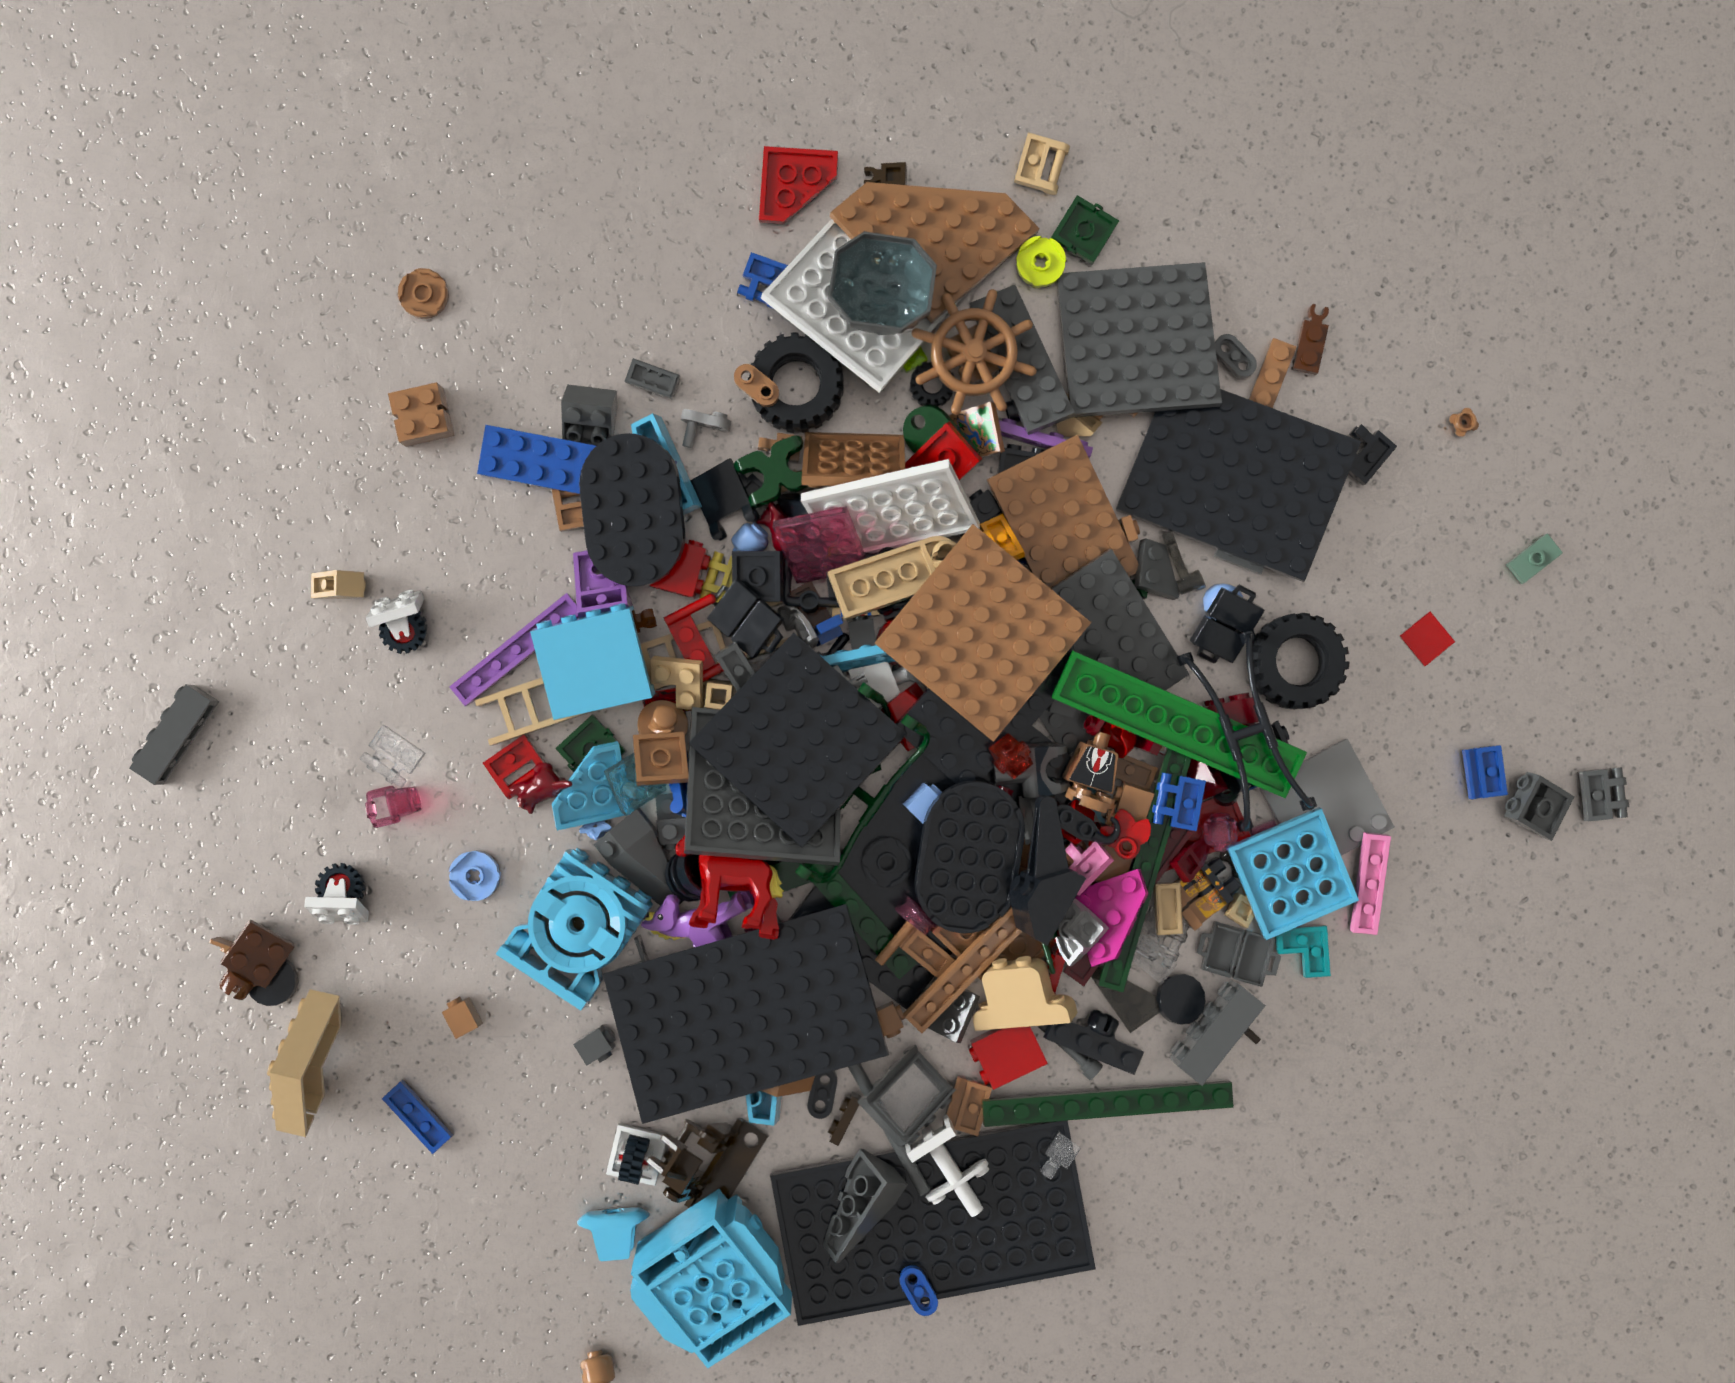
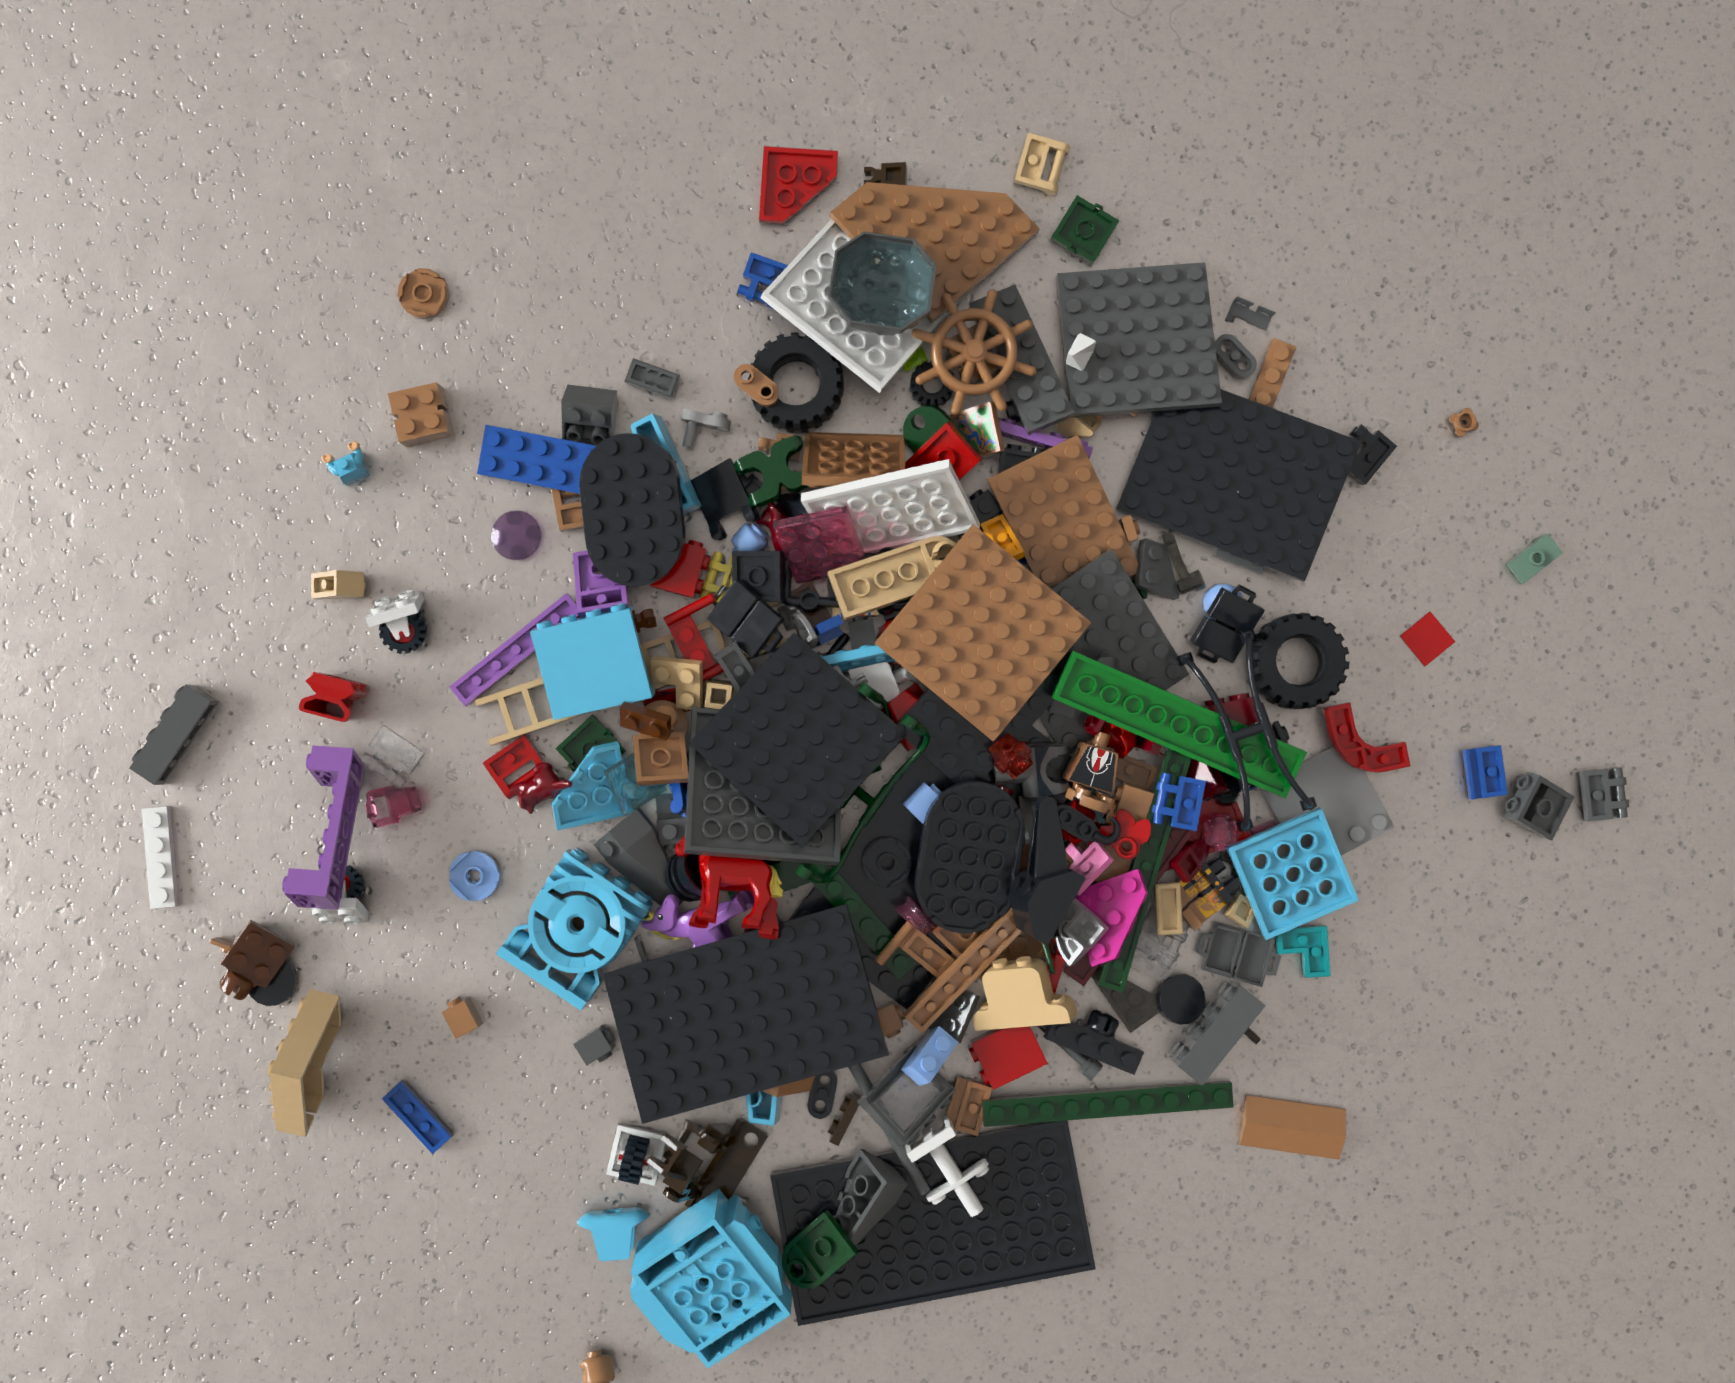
light blue plate [579,820,612,840] -> none
blue plate [900,1265,938,1316] -> none
neon yellow plate [1016,236,1066,288] -> none
clear plate [1040,1132,1081,1180] -> none
reddish brown plate [1292,304,1329,375] -> none
bright pink plate [1350,832,1391,935] -> none
none -> white plate [142,806,179,909]
none -> medium lavender plate [282,745,365,910]
none -> red piece [299,671,368,722]
none -> medium azure piece [322,441,370,486]
none -> clear purple dish [491,510,542,561]
none -> reddish brown plate [620,701,671,741]
none -> dark green tile [782,1210,859,1289]
none -> light blue brick [901,1026,958,1086]
none -> white slope [1066,333,1096,371]
none -> dark grey piece [1225,296,1276,330]
none -> medium nougat slope [1239,1094,1346,1160]
none -> red plate [1323,702,1411,772]

